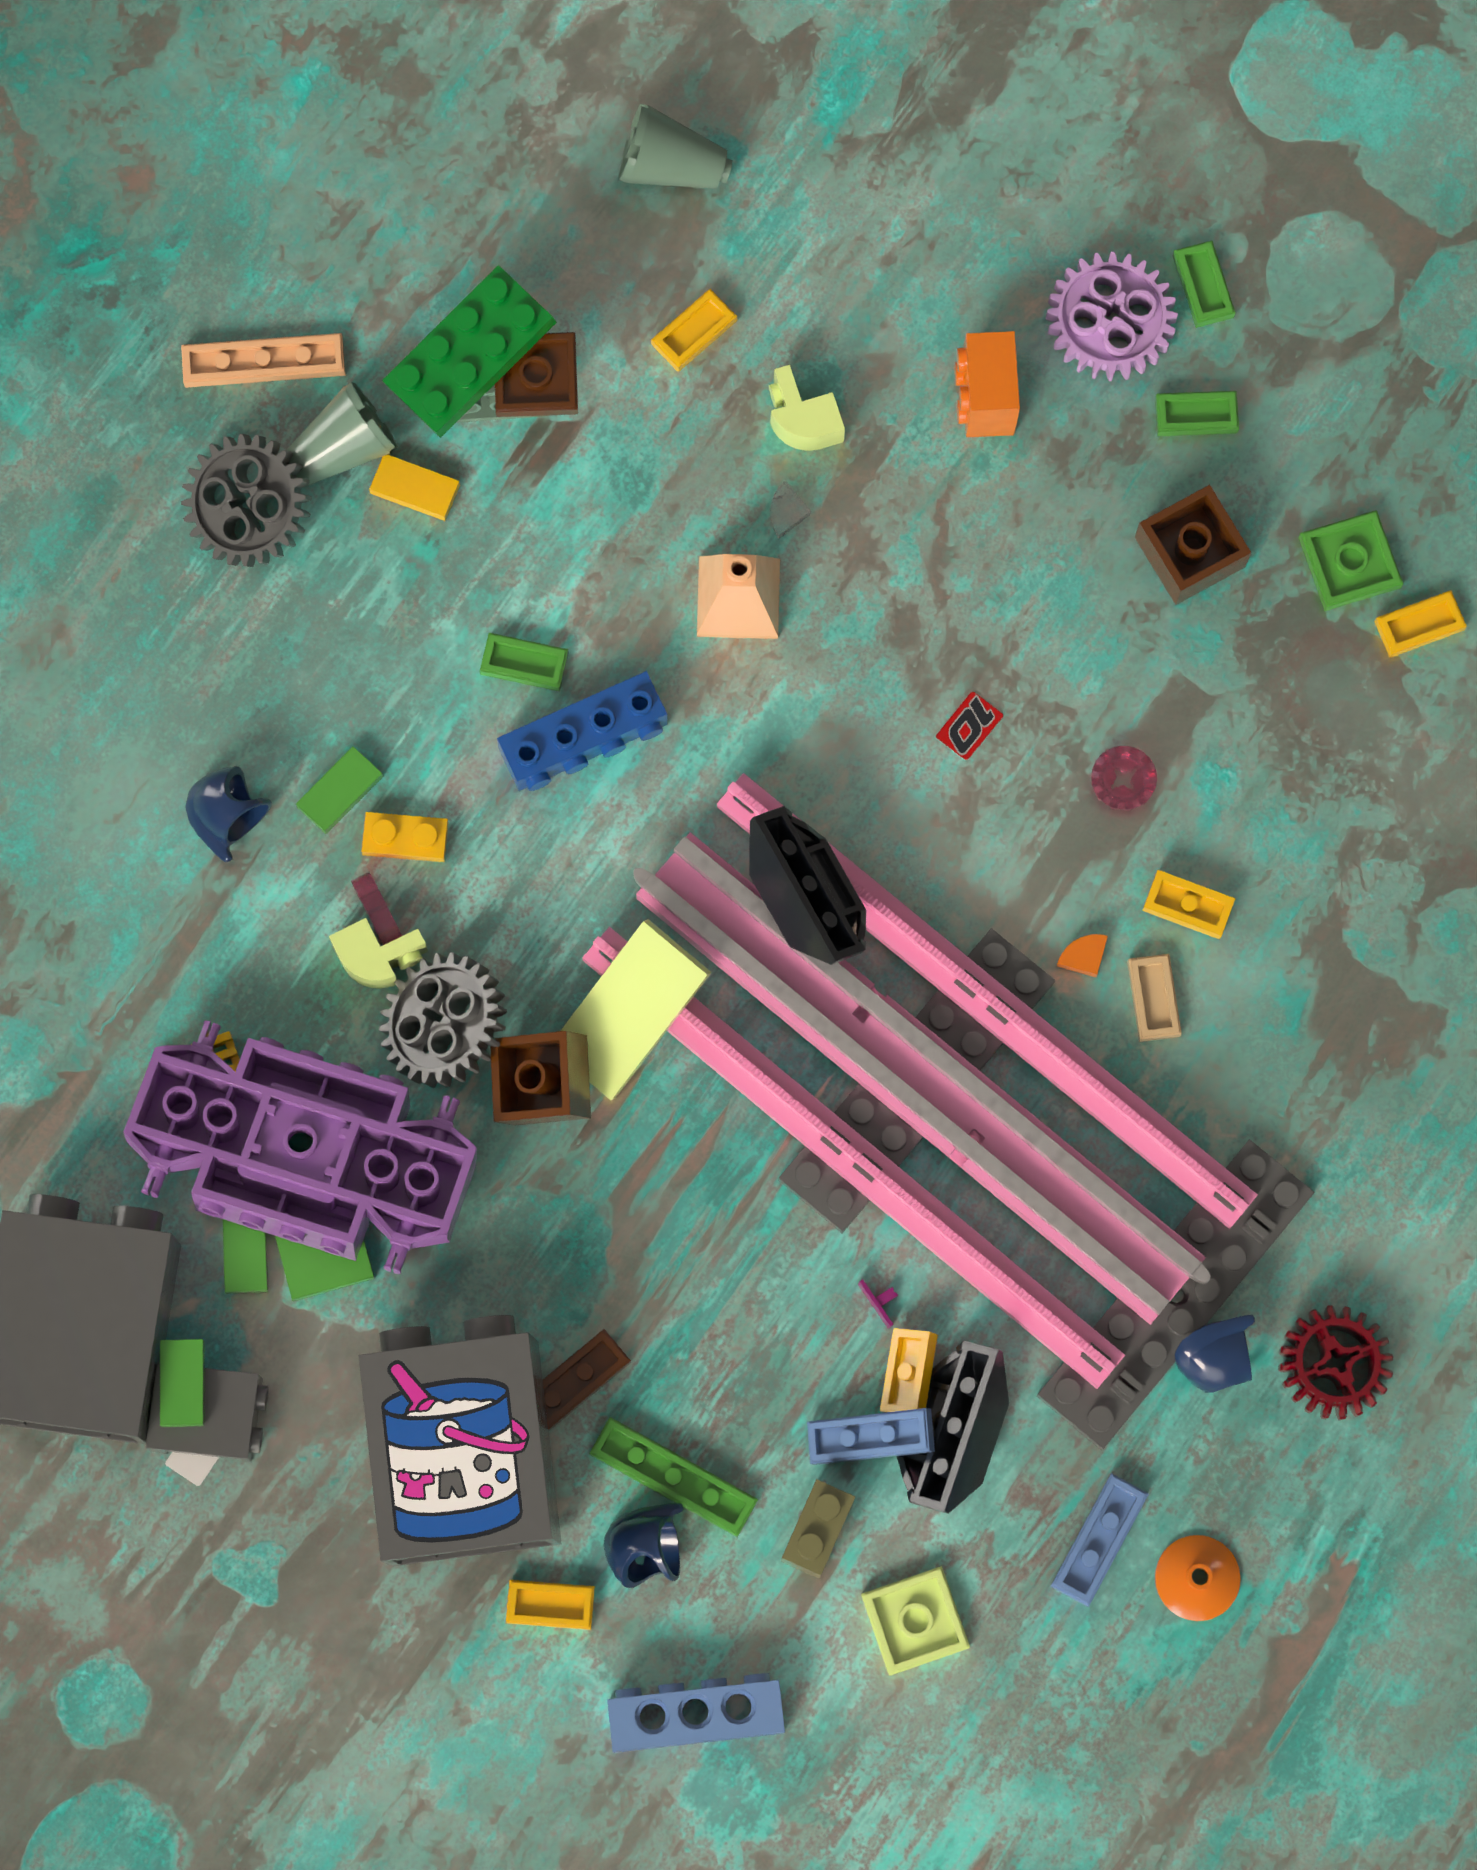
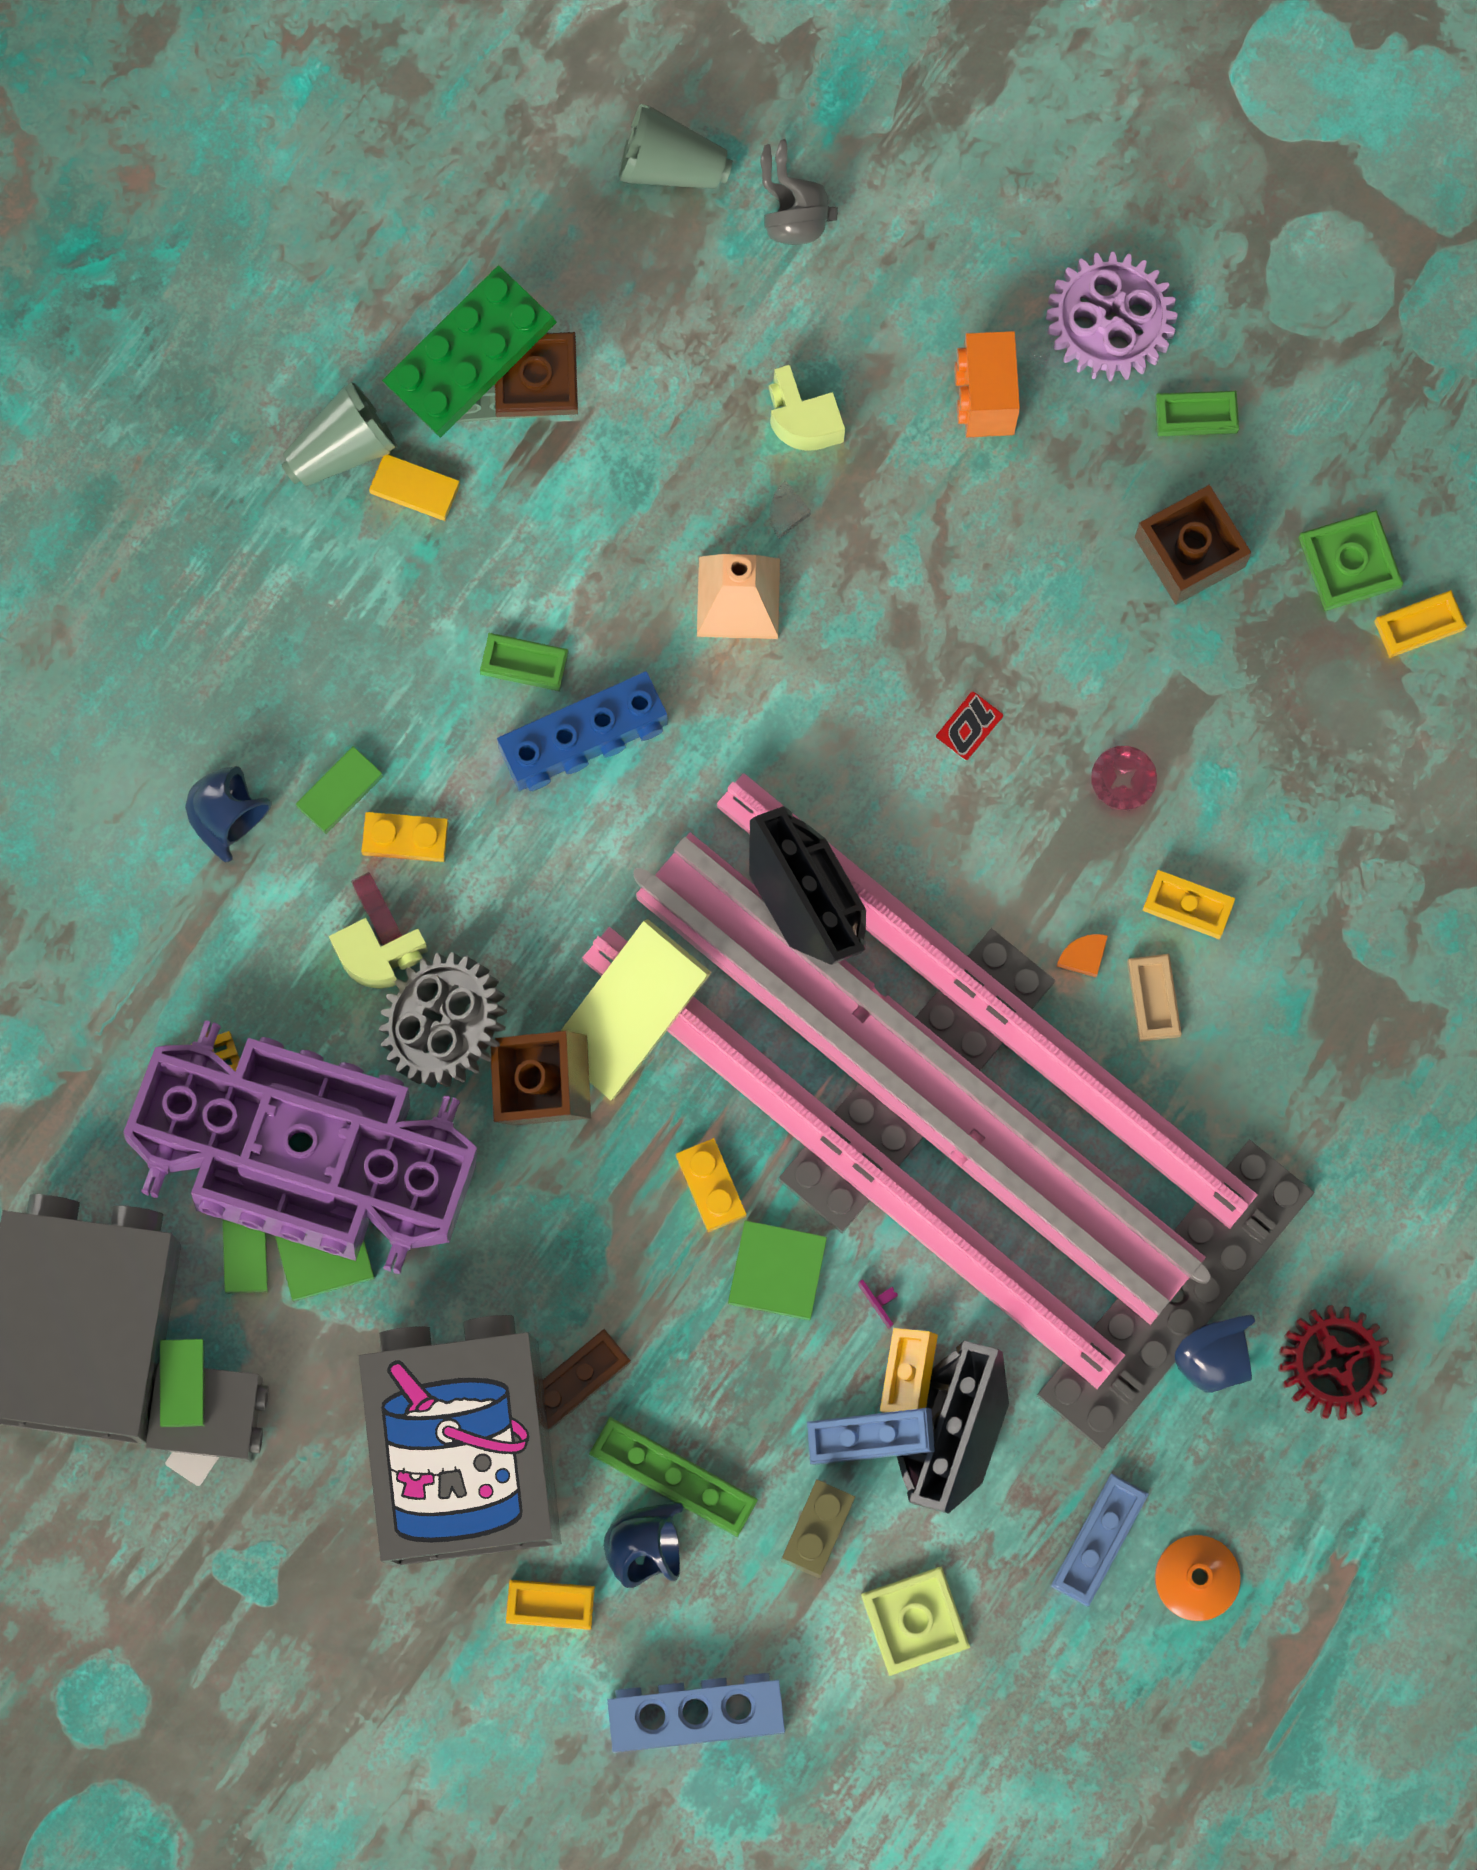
light nougat tile [181,333,346,388] -> none
dark grey gear [181,434,312,567] -> none
yellow tile [651,289,737,372] -> none
bright green tile [1173,240,1236,328] -> none
none -> yellow plate [675,1138,747,1232]
none -> bright green tile [728,1220,827,1321]
none -> dark grey hair [760,139,838,245]

